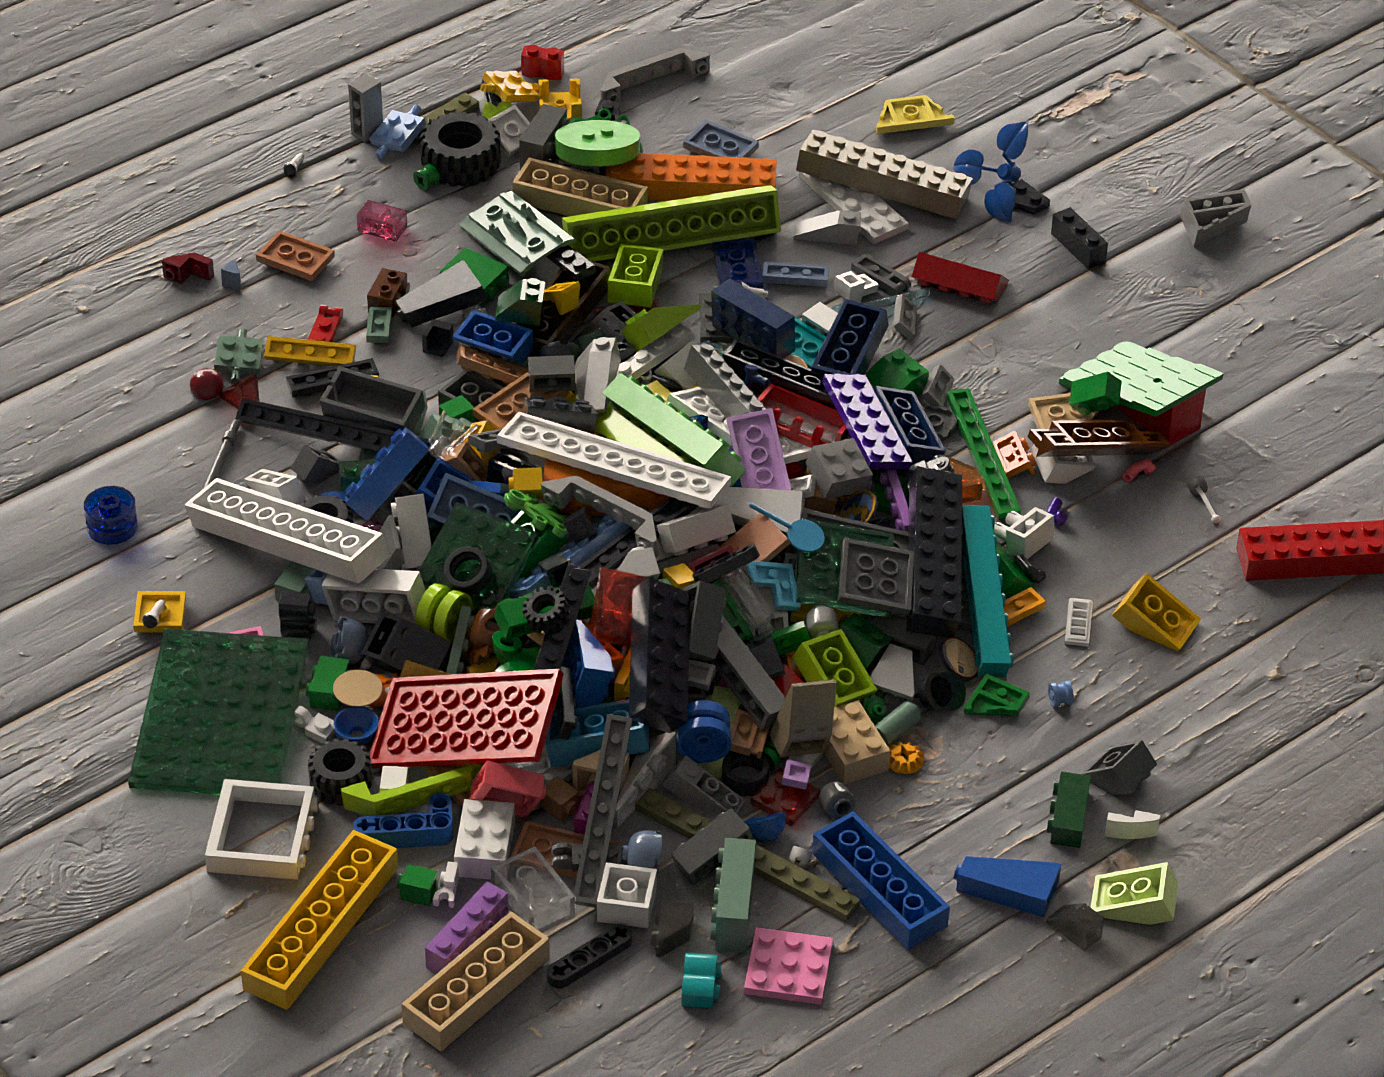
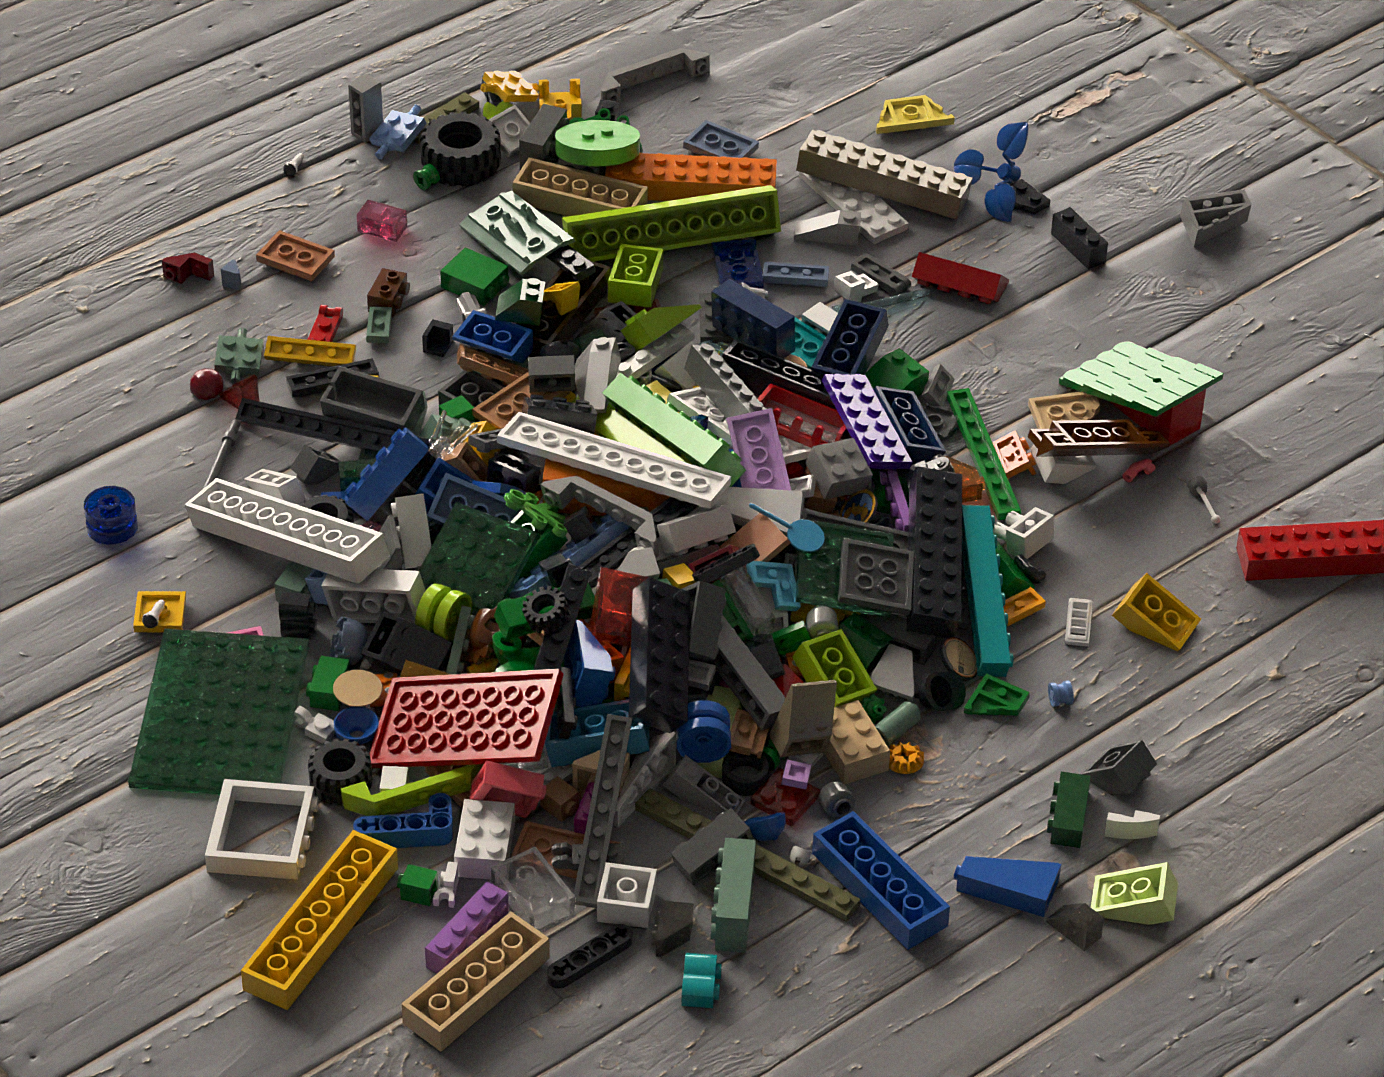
slope [396,260,488,327] -> none
black tyre [444,546,492,595] -> none
yellow brick [508,467,543,499] -> none
red brick [521,45,564,80] -> none
sand blue cylinder [621,830,662,876] -> none
dark blue piece [744,365,770,397] -> none
bright pink plate [744,927,833,1005] -> none
light grey plate [893,294,917,339] -> none
dark purple arm [1046,498,1068,526] -> none
green brick [1069,371,1122,415] -> none

